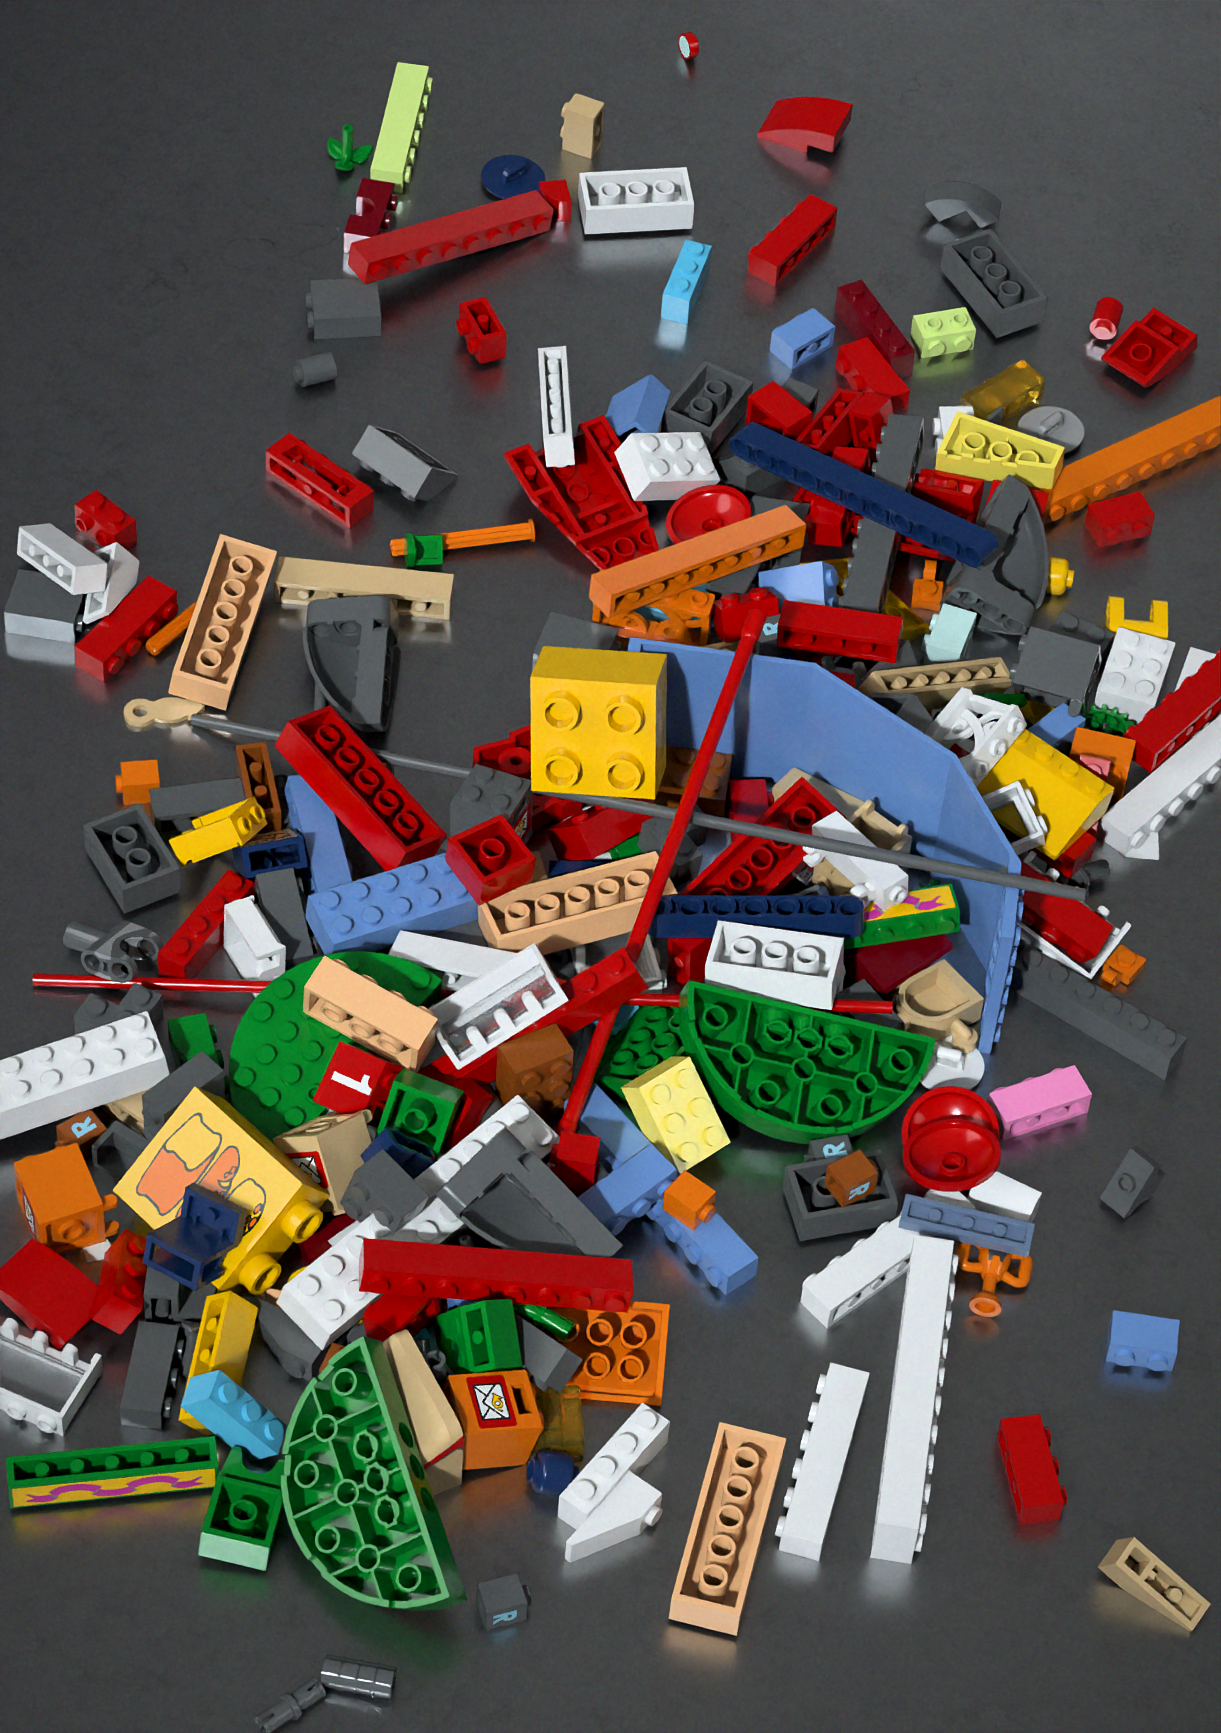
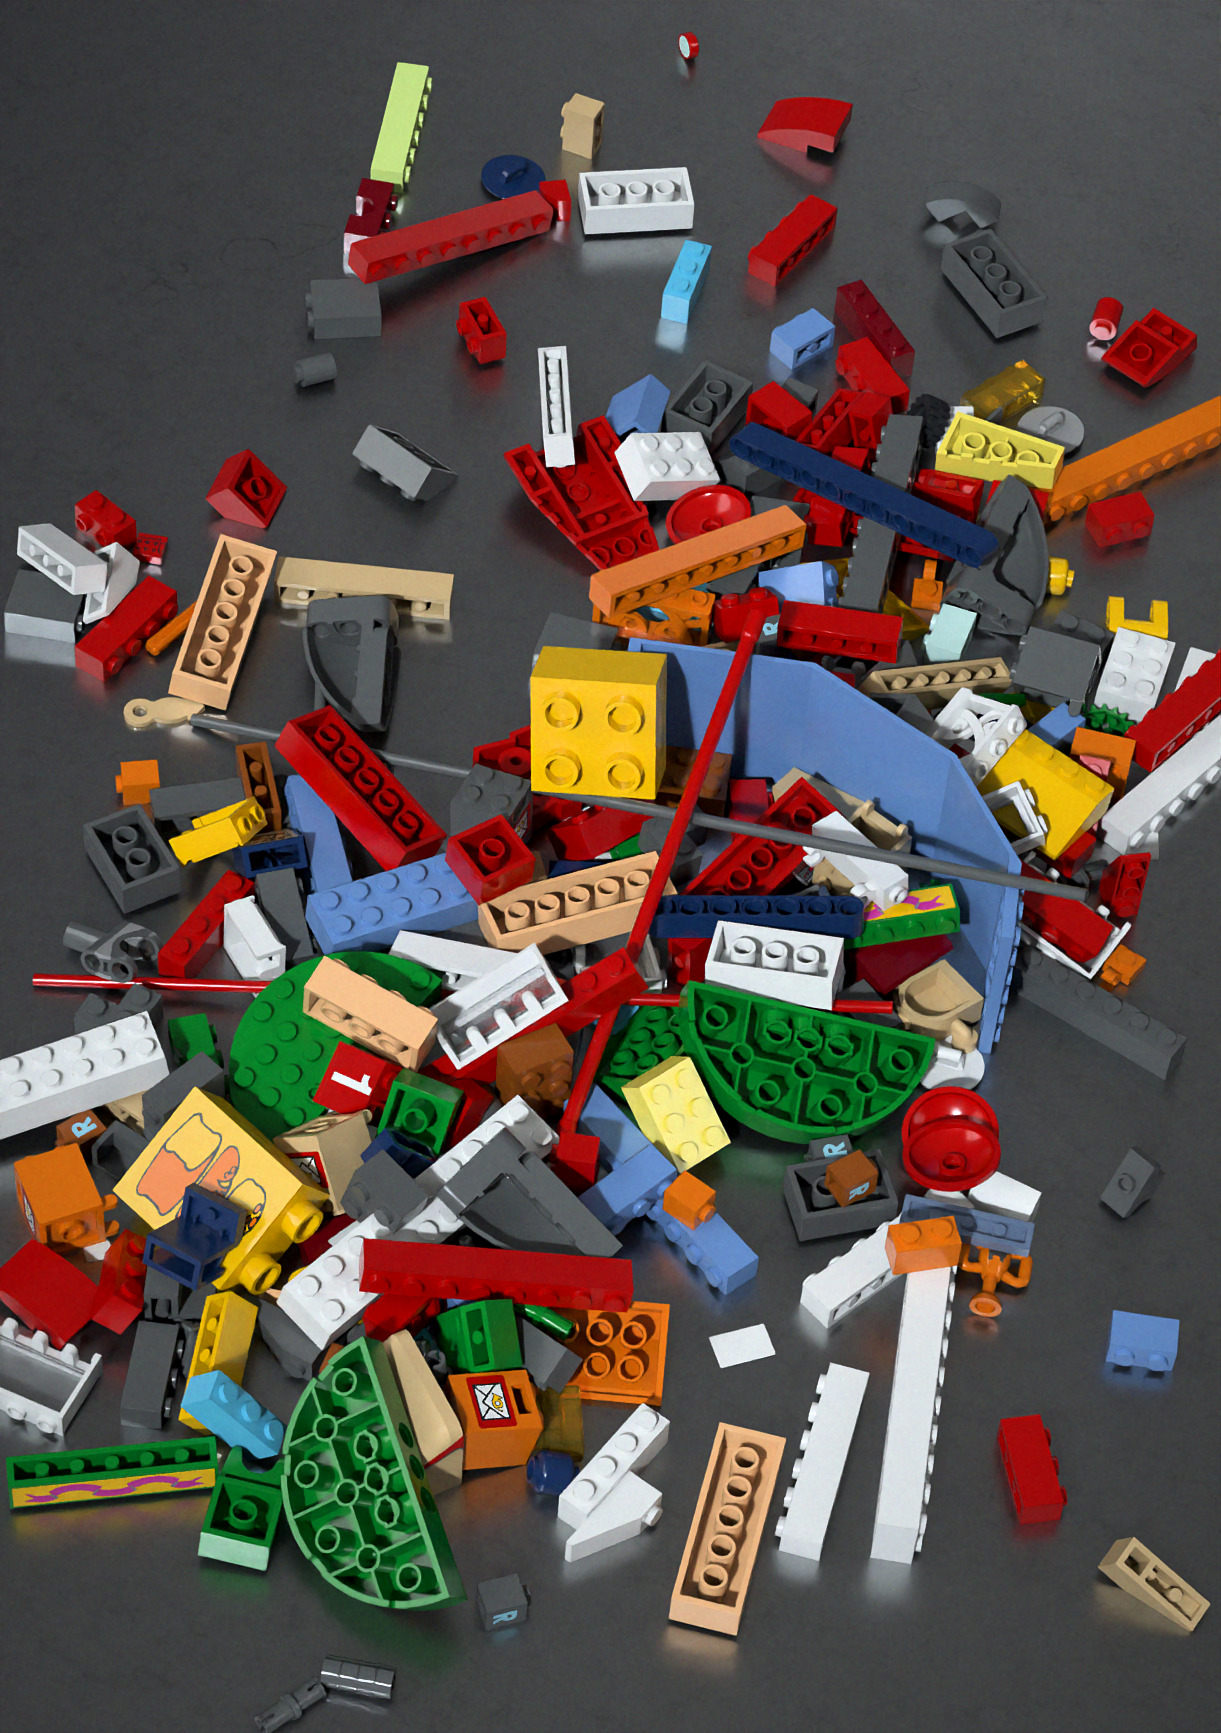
red brick [265,433,374,528] -> none
green plant [327,124,373,171] -> none
orange axle [390,519,535,557] -> none
green tile [404,532,443,568] -> none
yellowish green brick [910,307,976,358] -> none
bright pink brick [987,1065,1092,1141] -> none
none -> red tile [132,532,168,565]
none -> red slope [205,448,287,528]
none -> white sticker [709,1324,776,1368]
none -> orange brick [884,1216,962,1275]
none -> black tyre [906,394,951,449]
none -> red slope [1099,852,1151,918]

